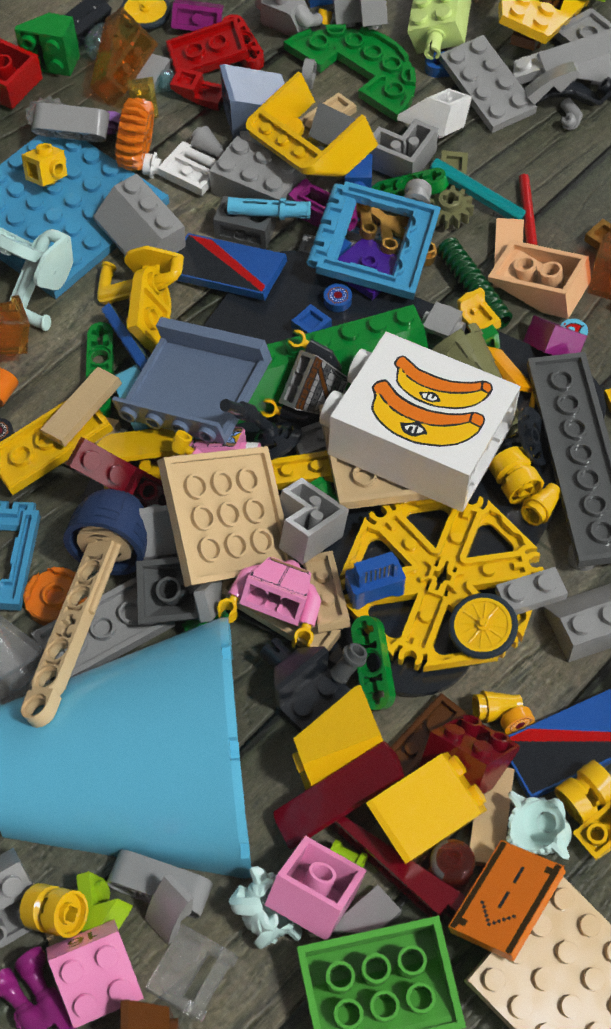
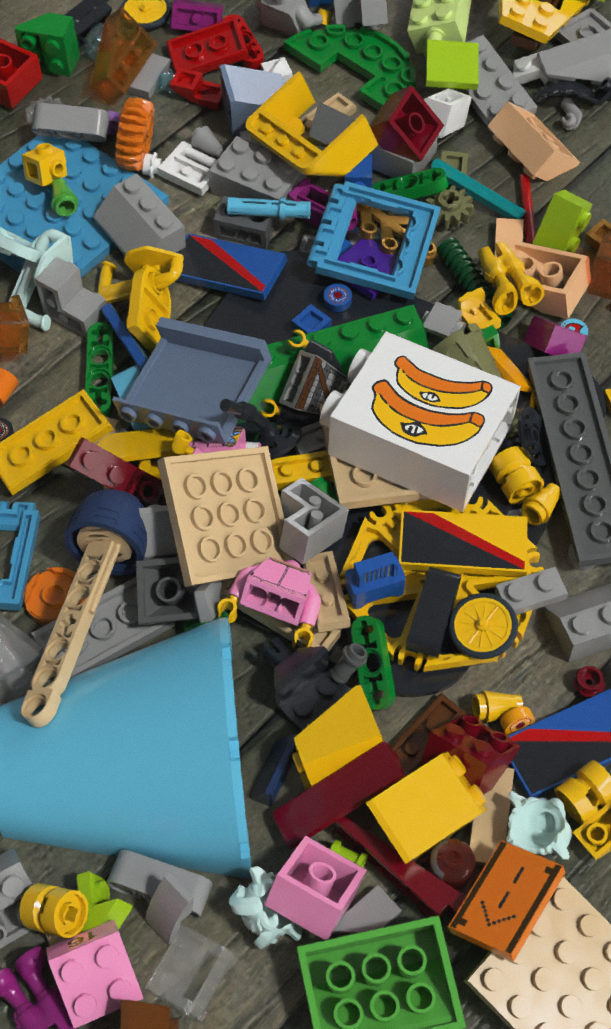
tan tile [40,367,122,447] -> none
clear yellow bracket [127,77,159,119] -> none
light grey tile [302,58,317,90] -> none
light grey wheel [404,179,432,204] -> none
light grey slope [525,61,580,105] -> none
none -> light grey brick [35,257,107,339]
none -> bright green cone [51,178,79,217]
none -> dark blue slope [249,734,298,807]
none -> white tile [261,57,293,83]
none -> dark red slope [370,85,444,162]
none -> tile [399,509,527,577]
none -> black beam [405,566,461,659]
none -> lime tile [425,39,479,90]
none -> yellow piece [477,241,545,315]
none -> light nougat slope [488,101,580,181]
none -> lime brick [532,189,593,253]
none -> dark red plate [572,666,605,698]

